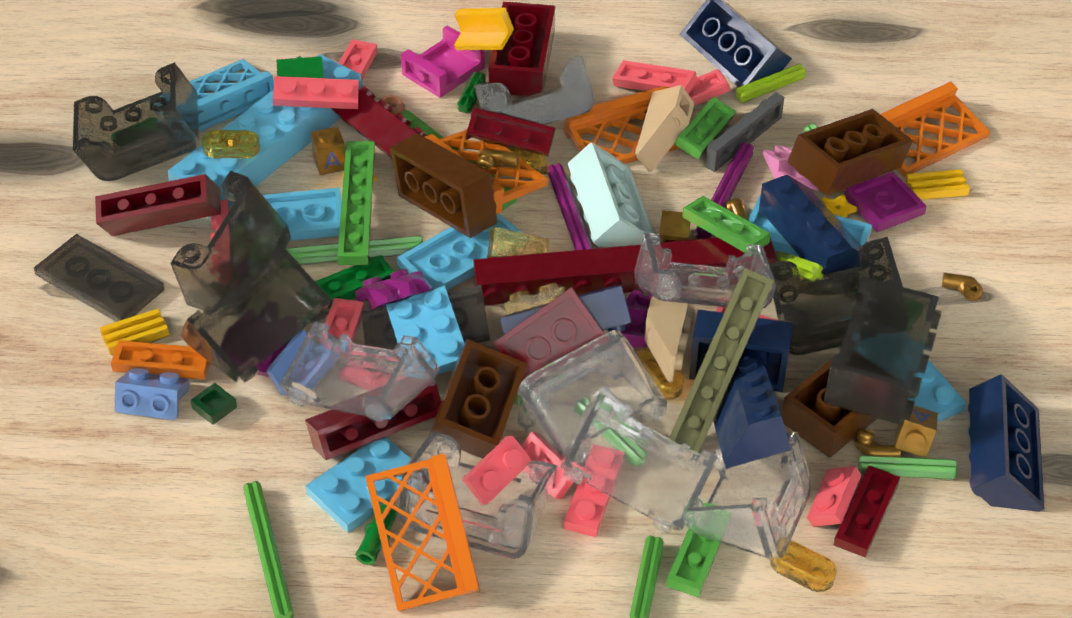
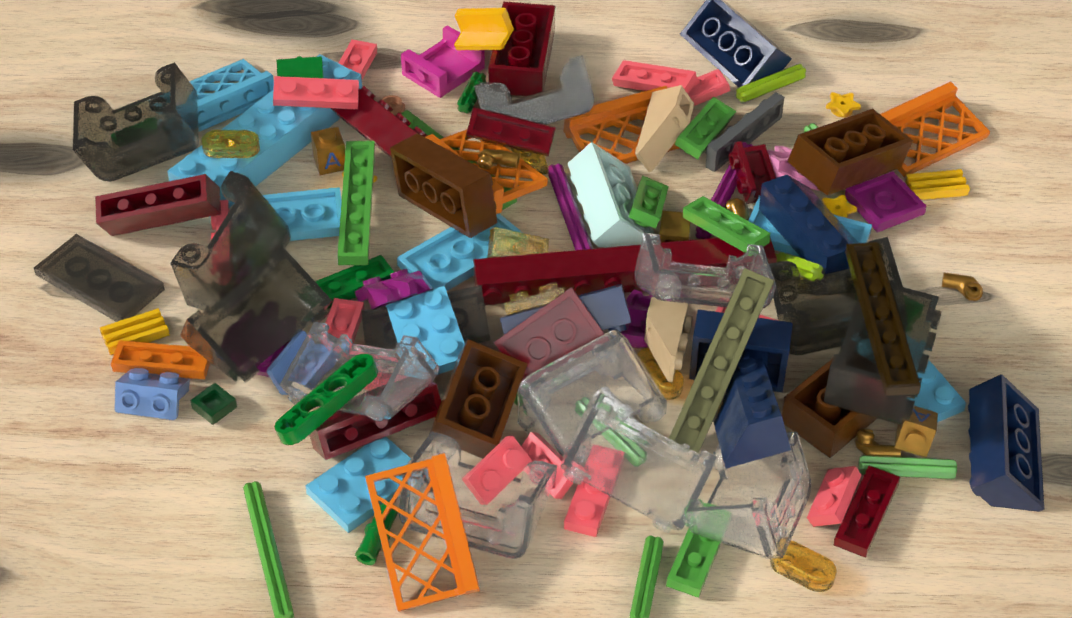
bright green axle [276,236,423,266] -> none
none -> green beam [274,354,378,445]
none -> bright green plate [628,175,669,229]
none -> dark red bracket [729,141,776,204]
none -> yellow plate [826,92,861,117]
none -> dark brown tile [845,242,921,396]

